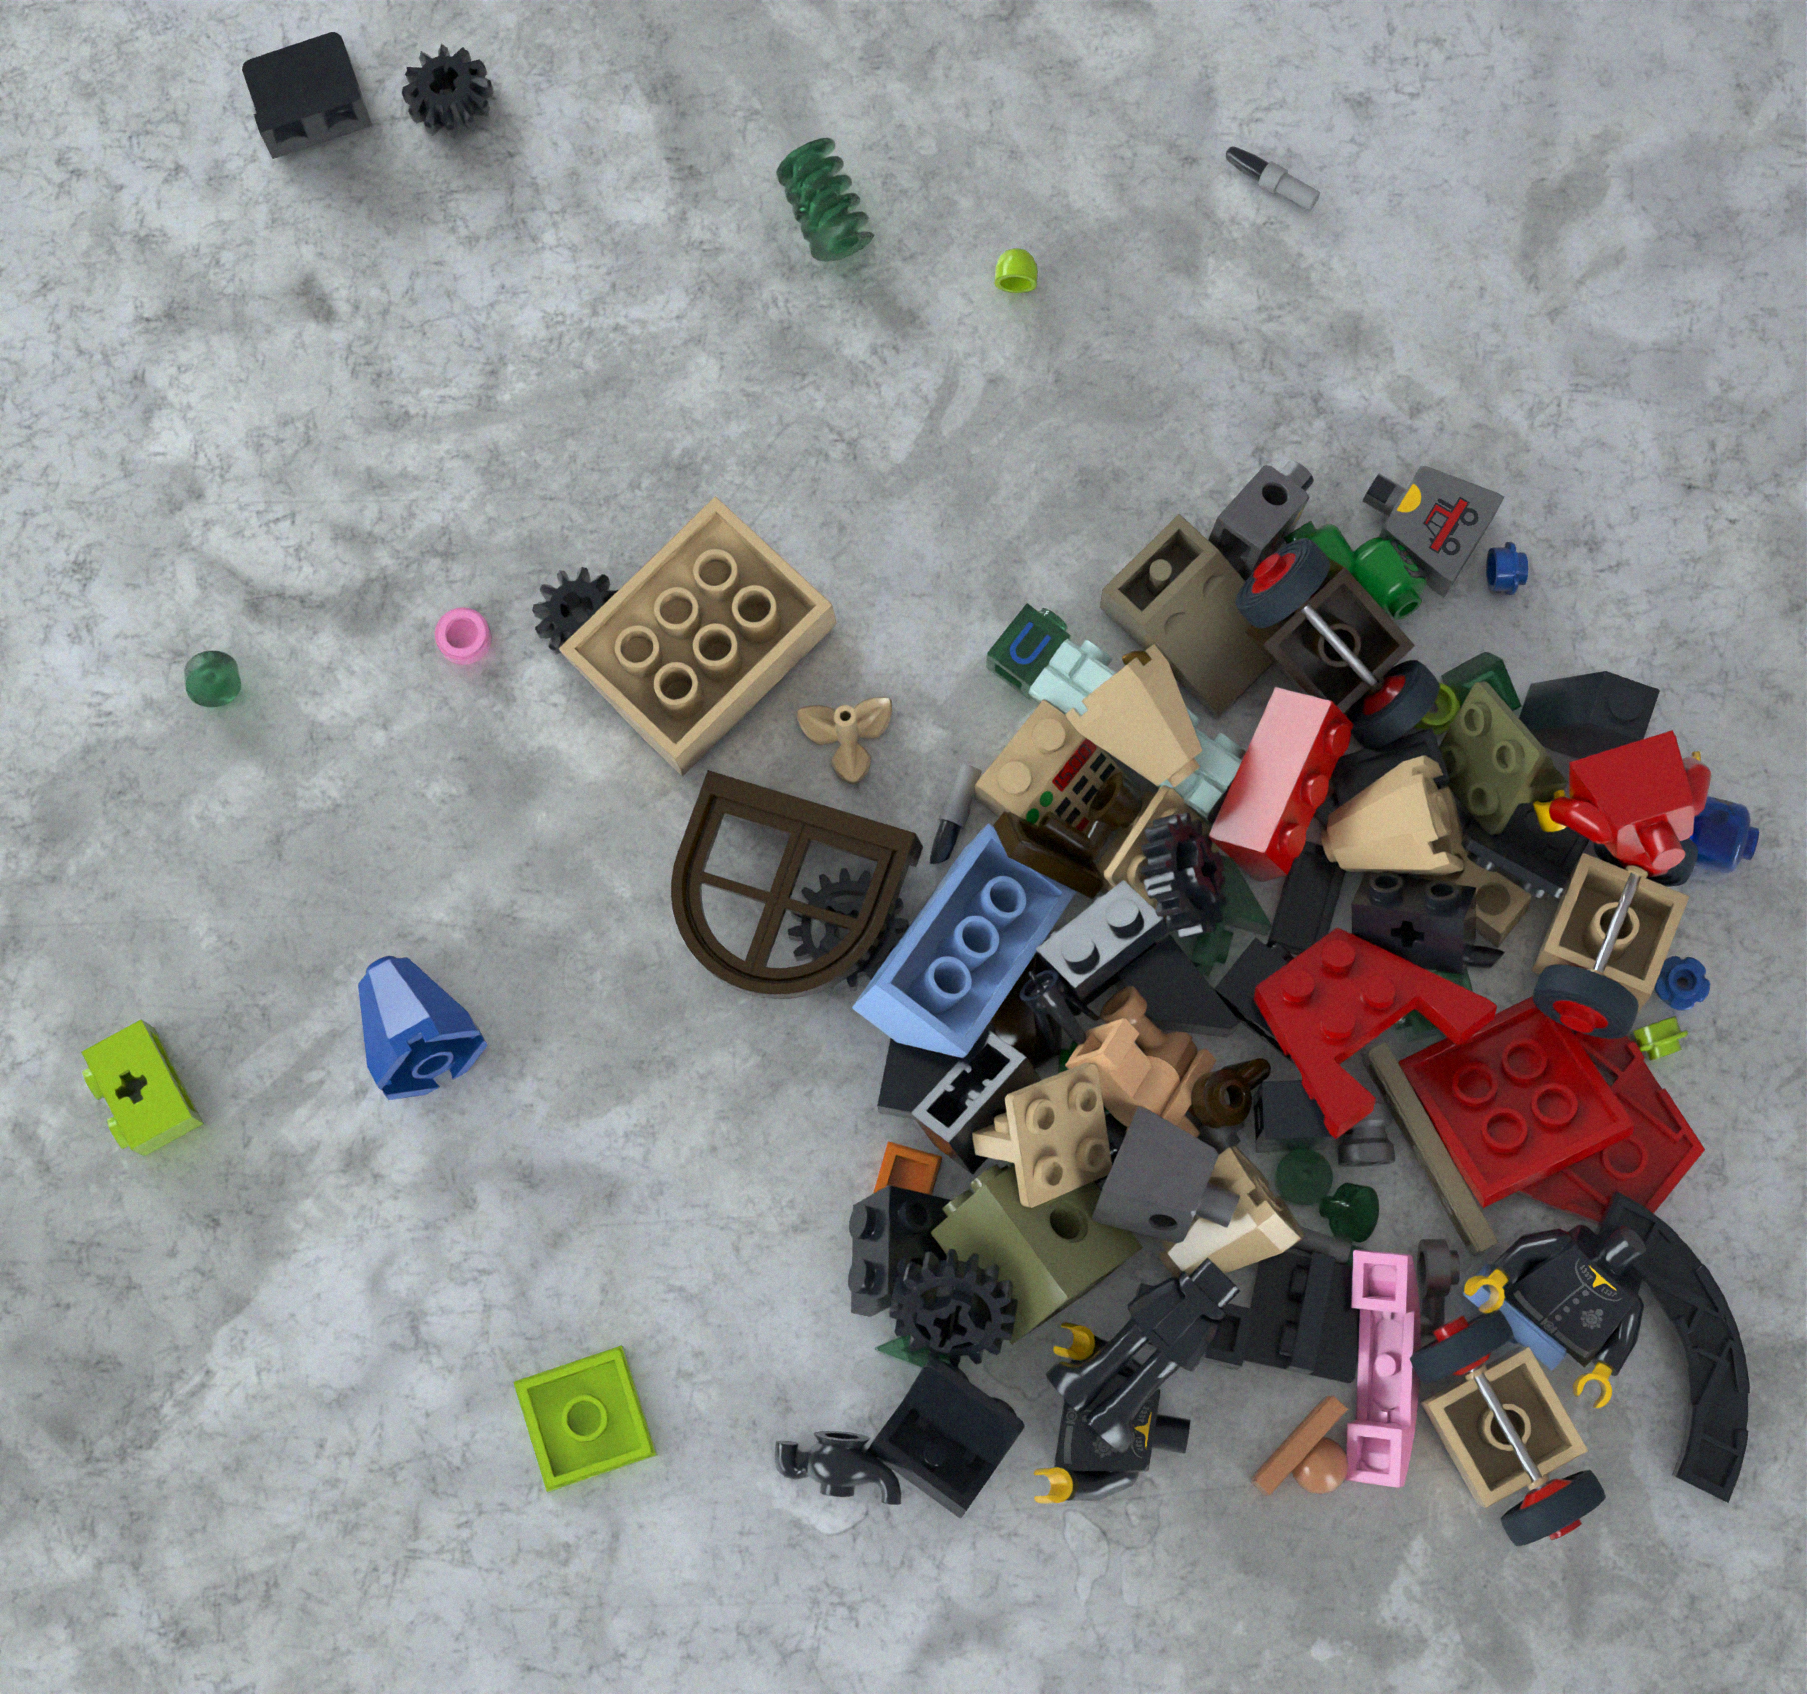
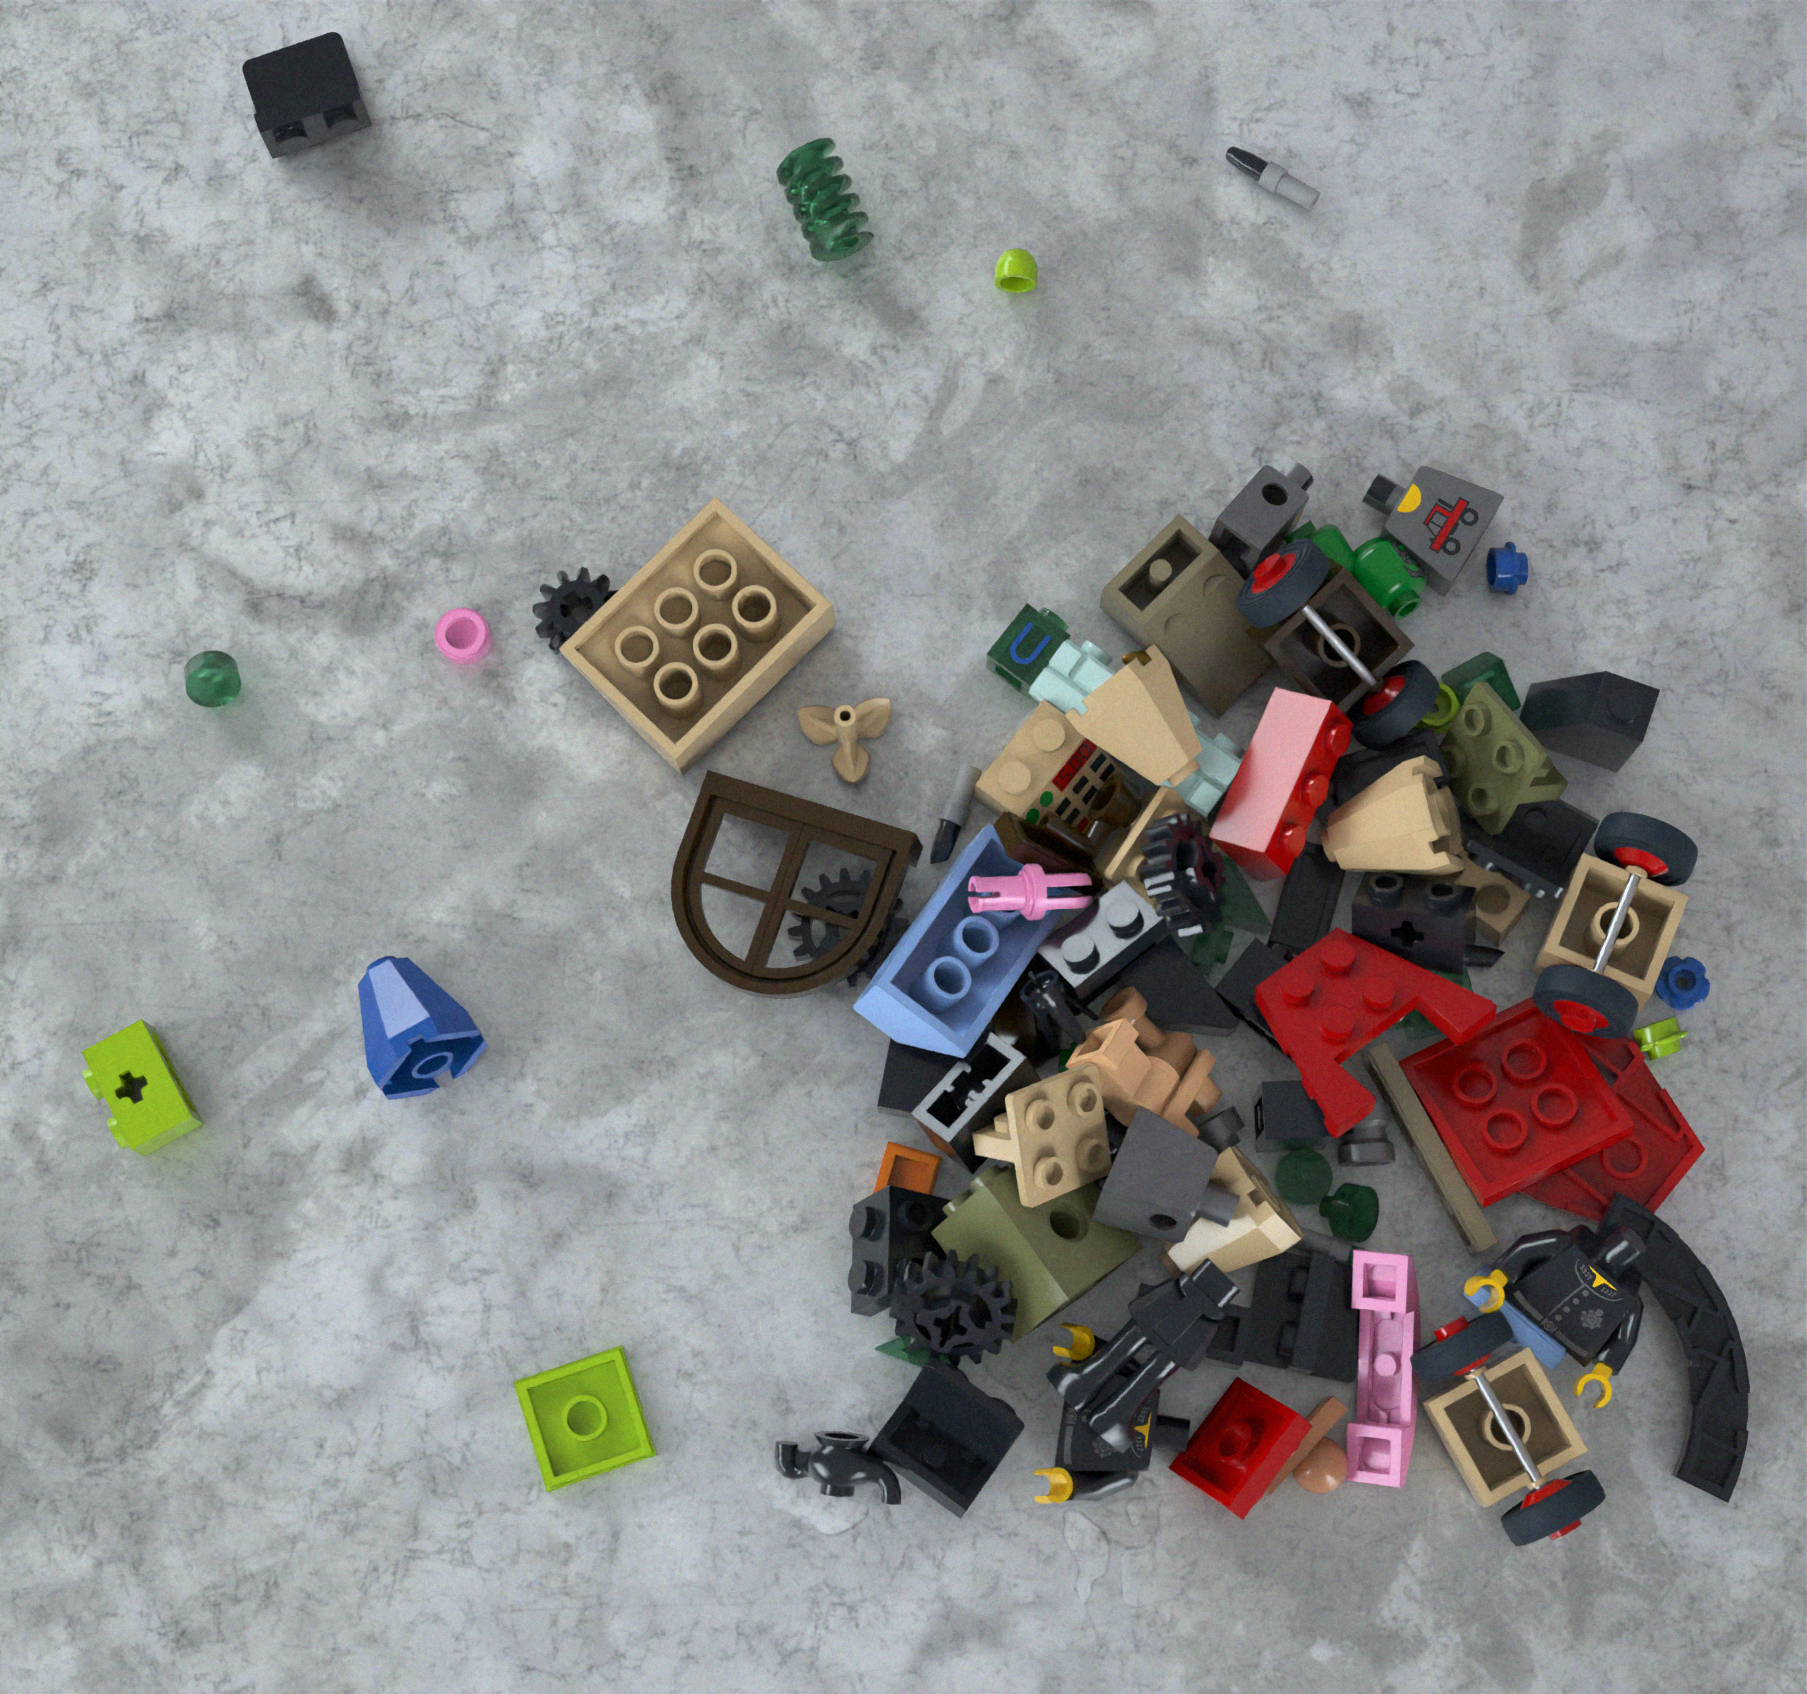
black gear [402,43,494,139] -> none
dark brown plate [1191,1058,1271,1129] -> none
flat silver plate [1417,1239,1460,1335] -> none
red torso [1533,730,1712,870] -> none
clear blue head [1689,796,1759,873] -> none
none -> bright pink arm [968,864,1093,921]
none -> red plate [1168,1377,1312,1520]

